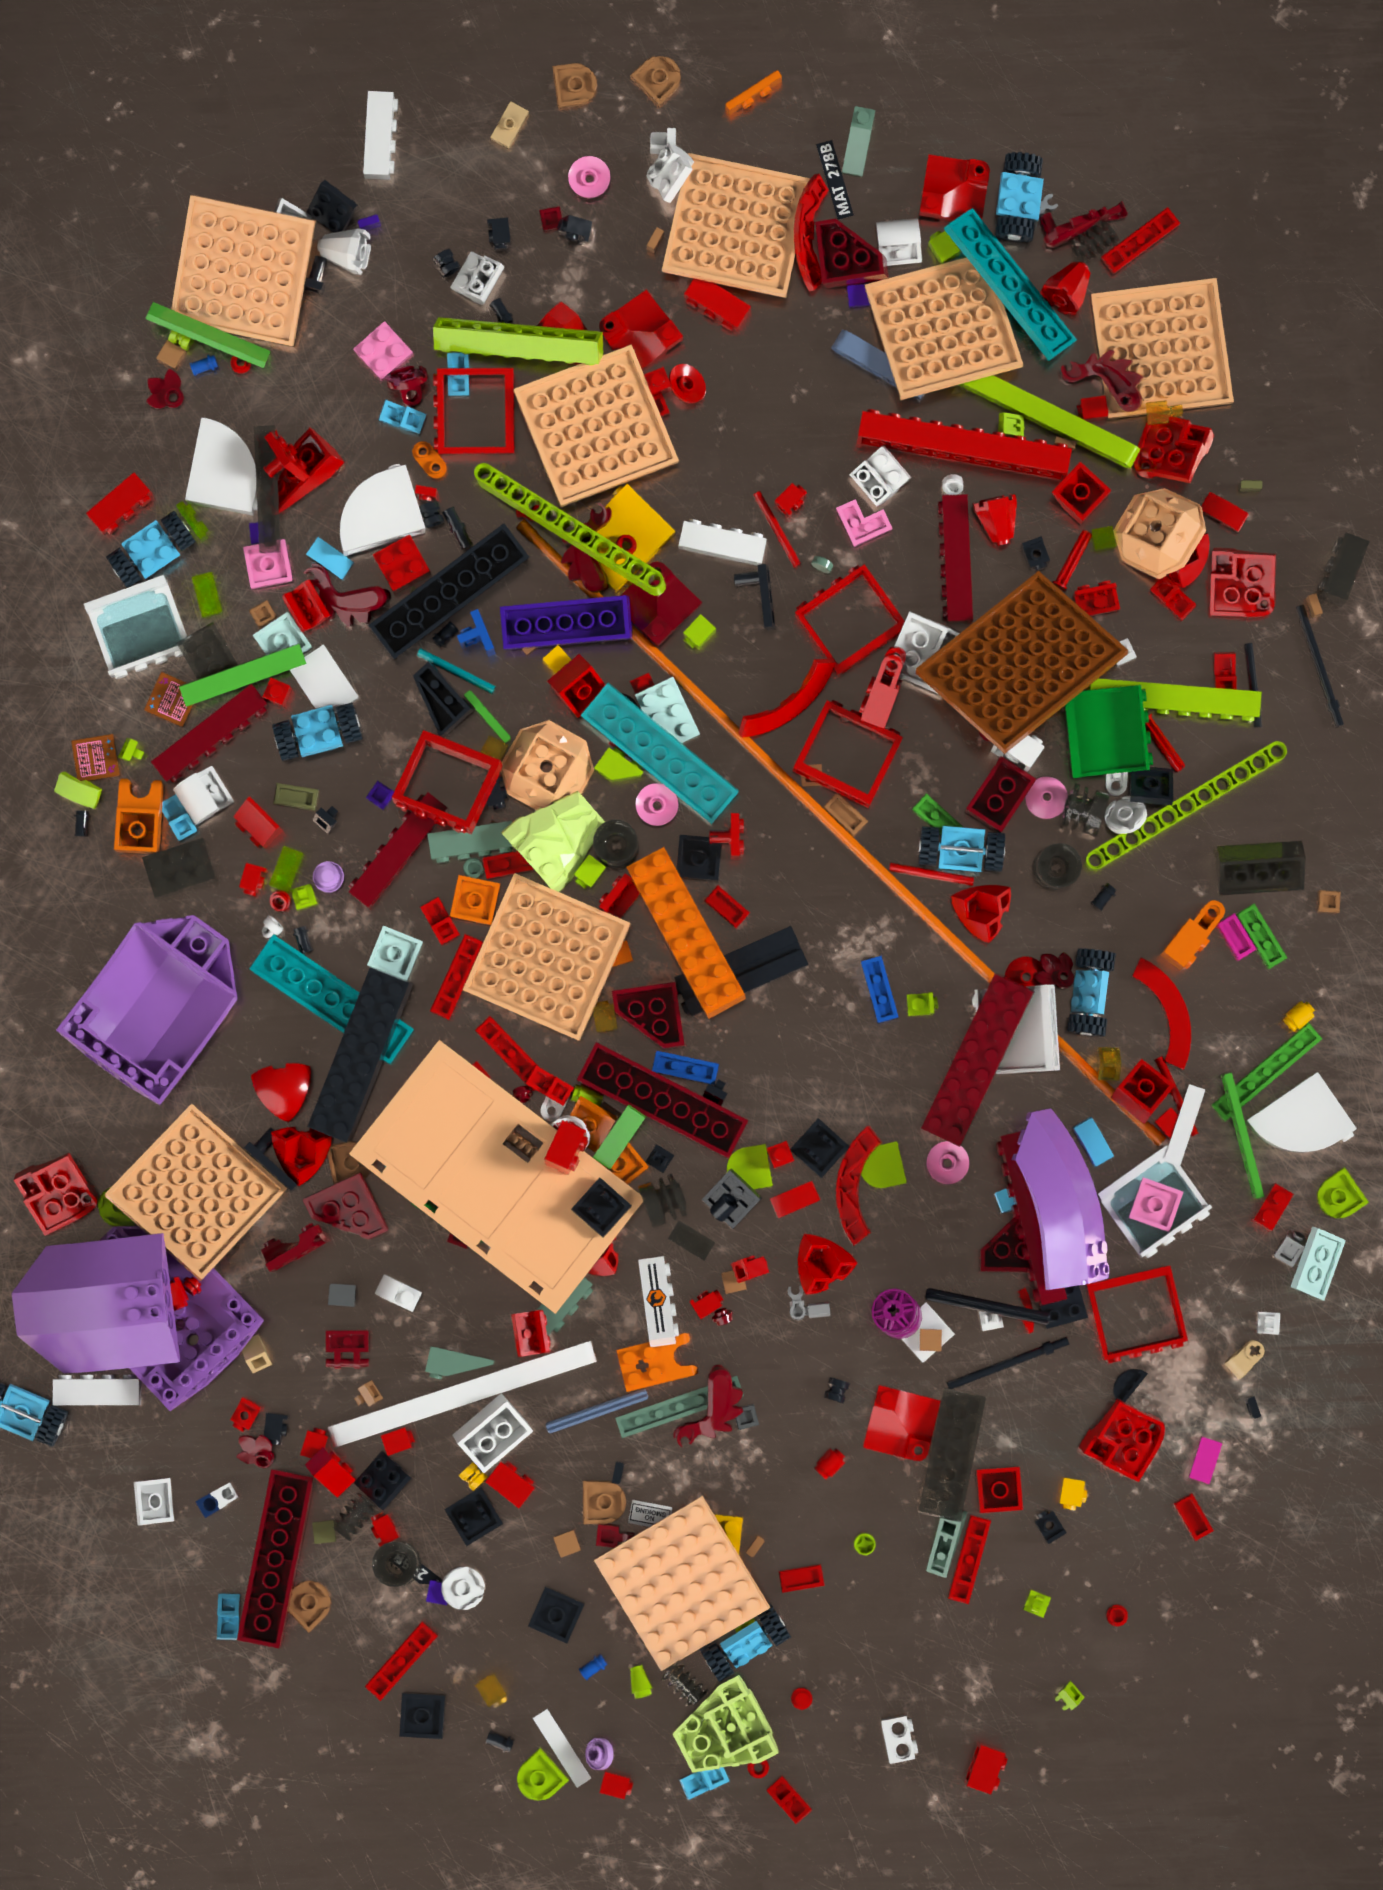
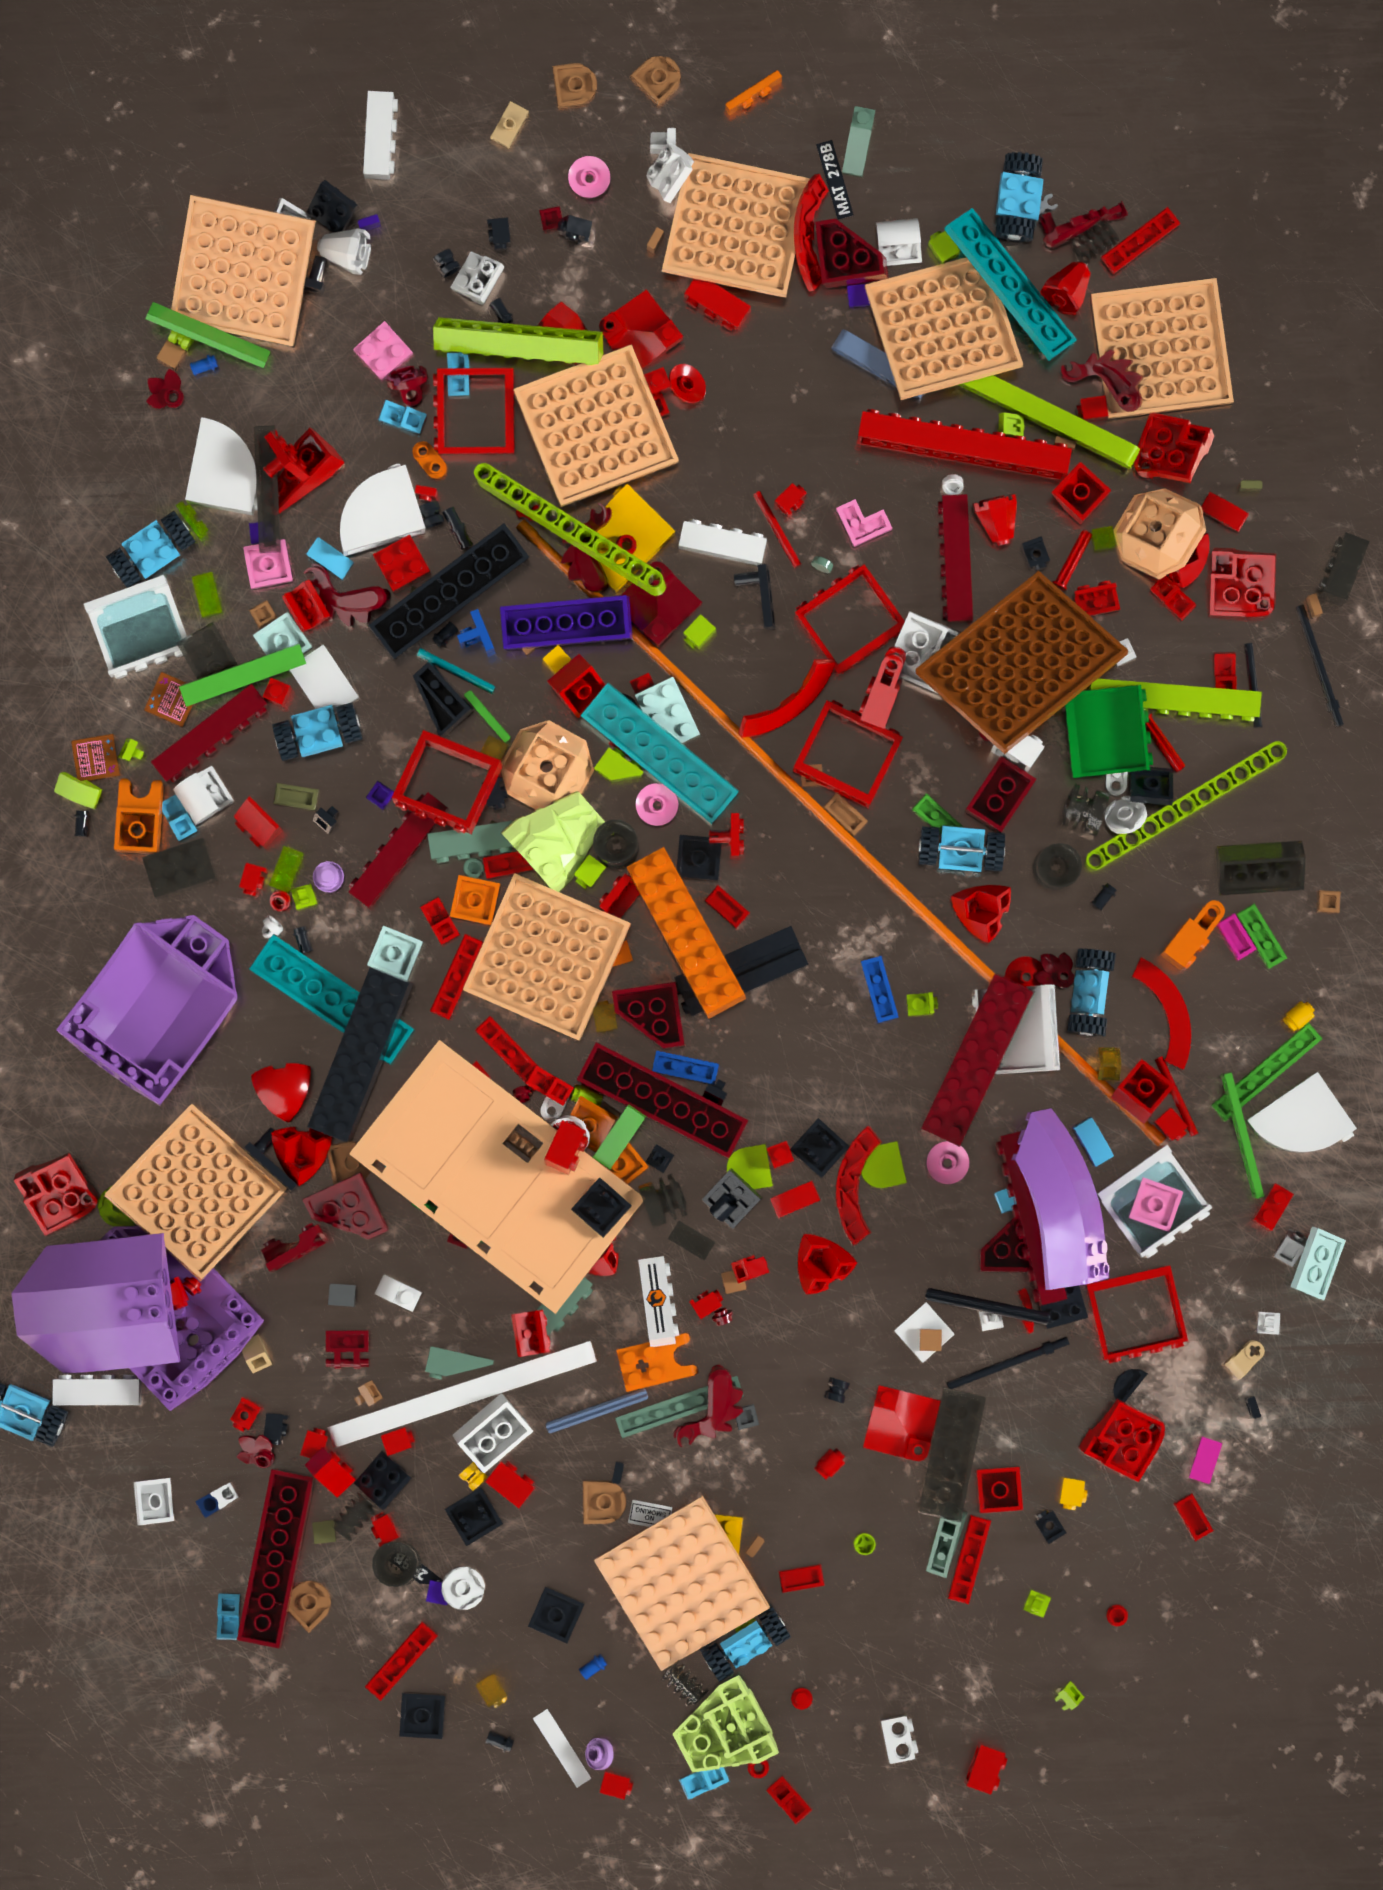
red brick [86,472,153,535] -> none
red plate [230,356,252,374] -> none
lime tile [517,1748,569,1801] -> none
medium nougat tile [553,1530,581,1558] -> none
dark red plate [596,1523,635,1548] -> none
lime cone [630,1665,653,1699] -> none
light grey bar [788,1286,831,1321] -> none
white brick [849,446,911,507] -> none
magenta wheel [872,1288,922,1339] -> none
red bar [889,862,974,886] -> none
red slope [919,154,990,223] -> none
bright pink dish [1025,777,1068,819] -> none
clear yellow plate [1145,400,1183,425] -> none
white sticker [1164,1084,1205,1167] -> none
lime tile [1317,1167,1369,1218] -> none

